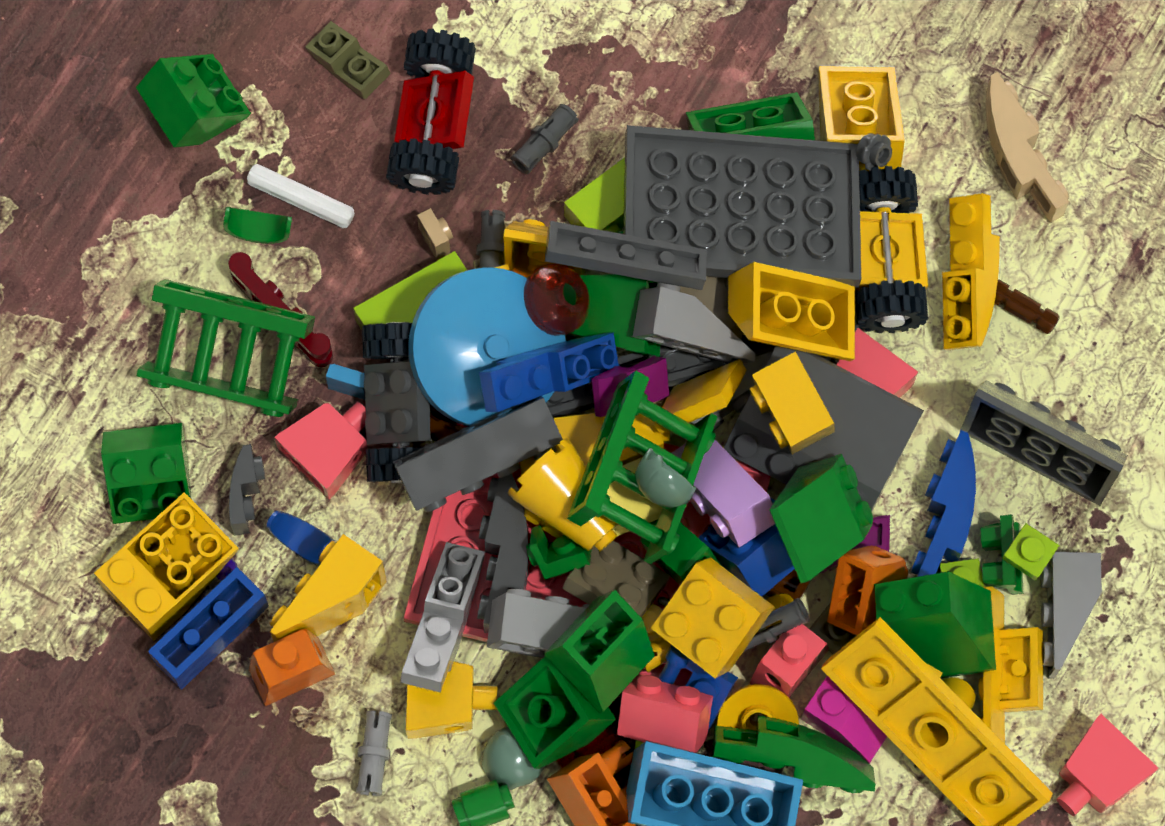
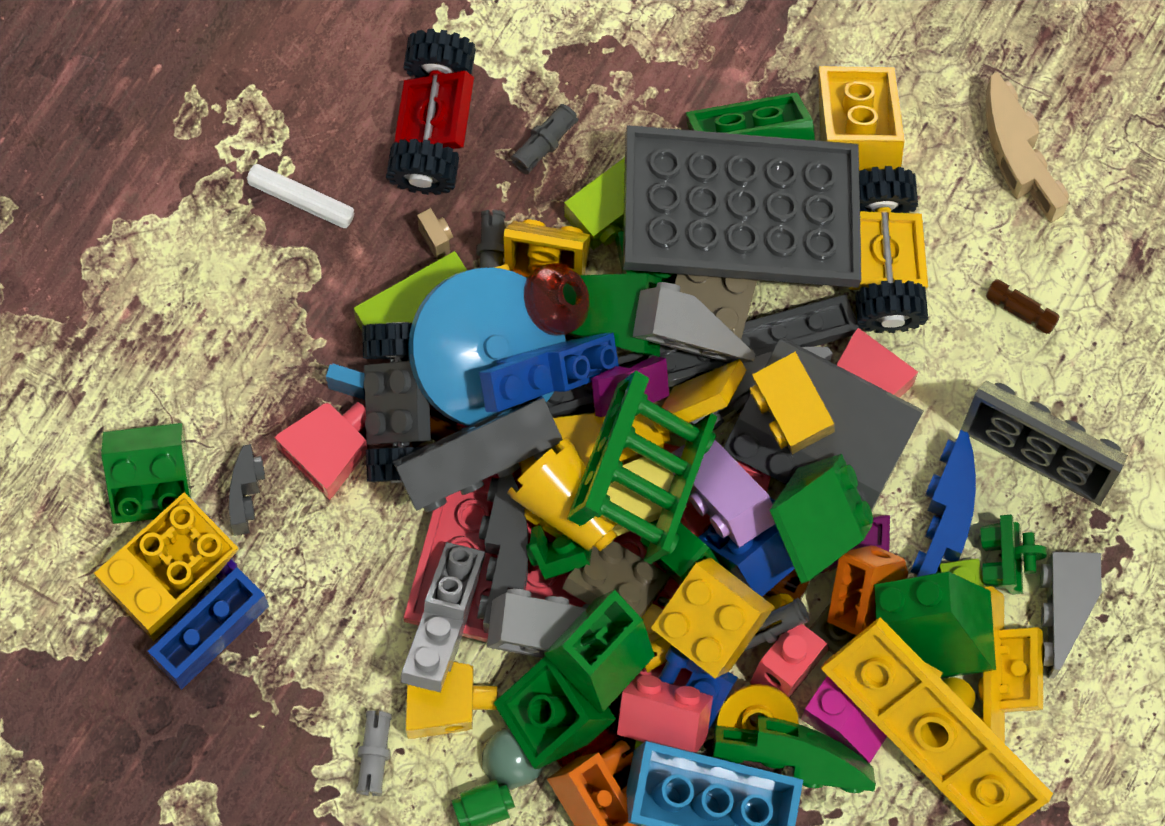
green slope [136,54,251,148] -> none
green fence [136,279,315,417] -> none
green helmet [223,207,292,244] -> none
dark red plate [228,252,333,368] -> none
orange torso [249,629,335,706] -> none
blue helmet [266,511,337,566] -> none
yellow slope [270,534,387,642] -> none
olive slope [305,21,391,100] -> none
dark grey plate [545,221,707,290] -> none
sand green hair [635,448,696,508] -> none
yellow slope [728,262,855,361] -> none
dark grey plate [856,133,892,171] -> none
yellow slope [942,193,1000,350] -> none
lime plate [1002,523,1060,581] -> none
coral torso [1057,714,1158,816] -> none

